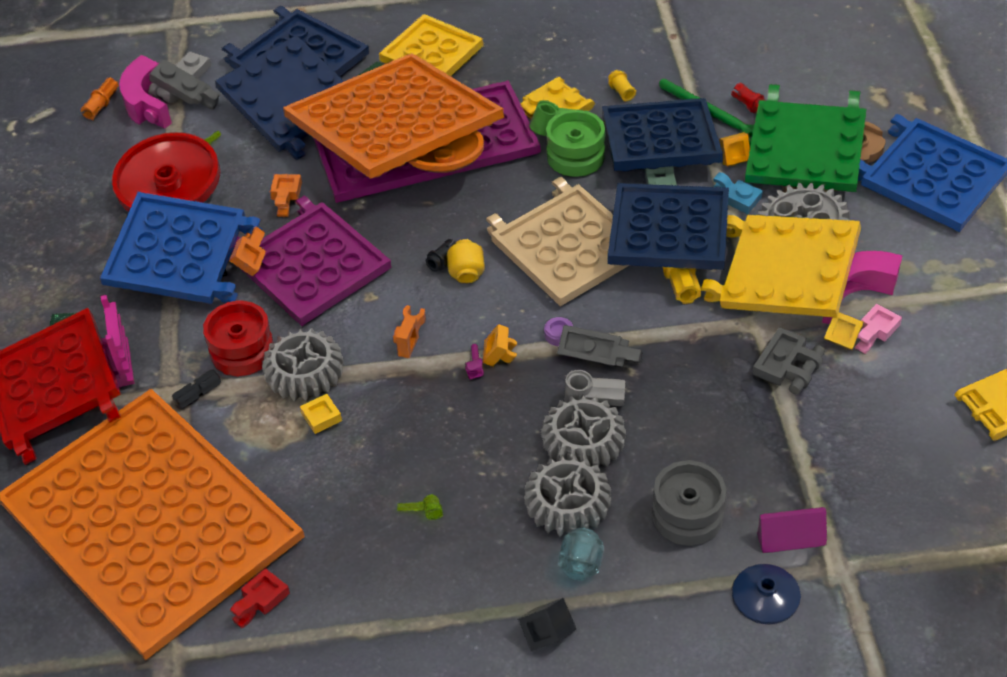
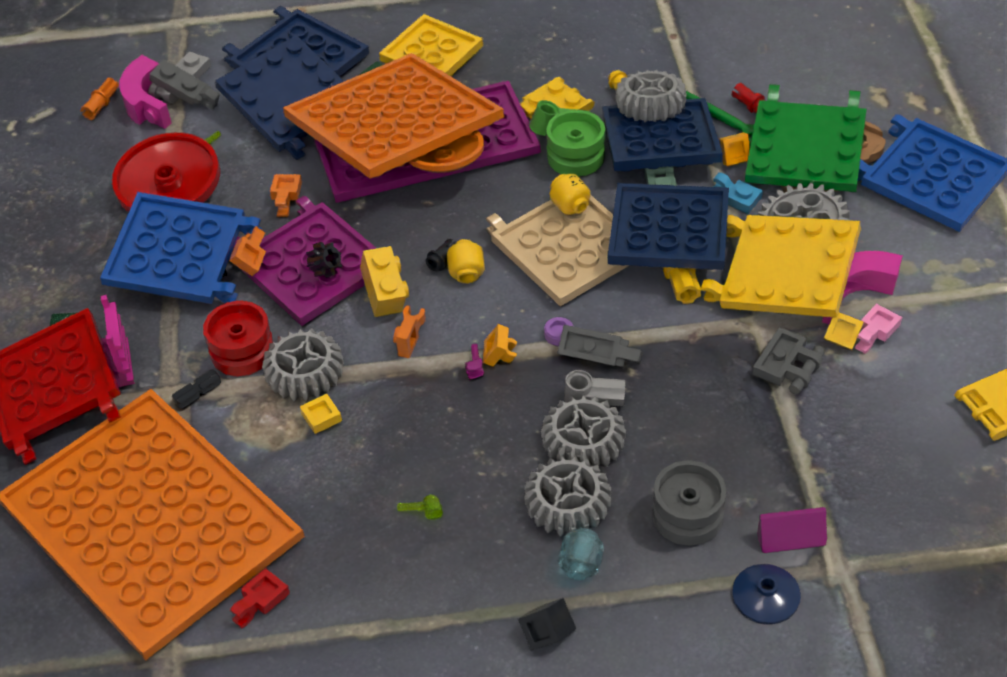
none -> black gear [306,242,342,278]
none -> yellow brick [360,246,409,317]
none -> yellow head [549,174,591,215]
none -> light grey gear [616,69,686,122]

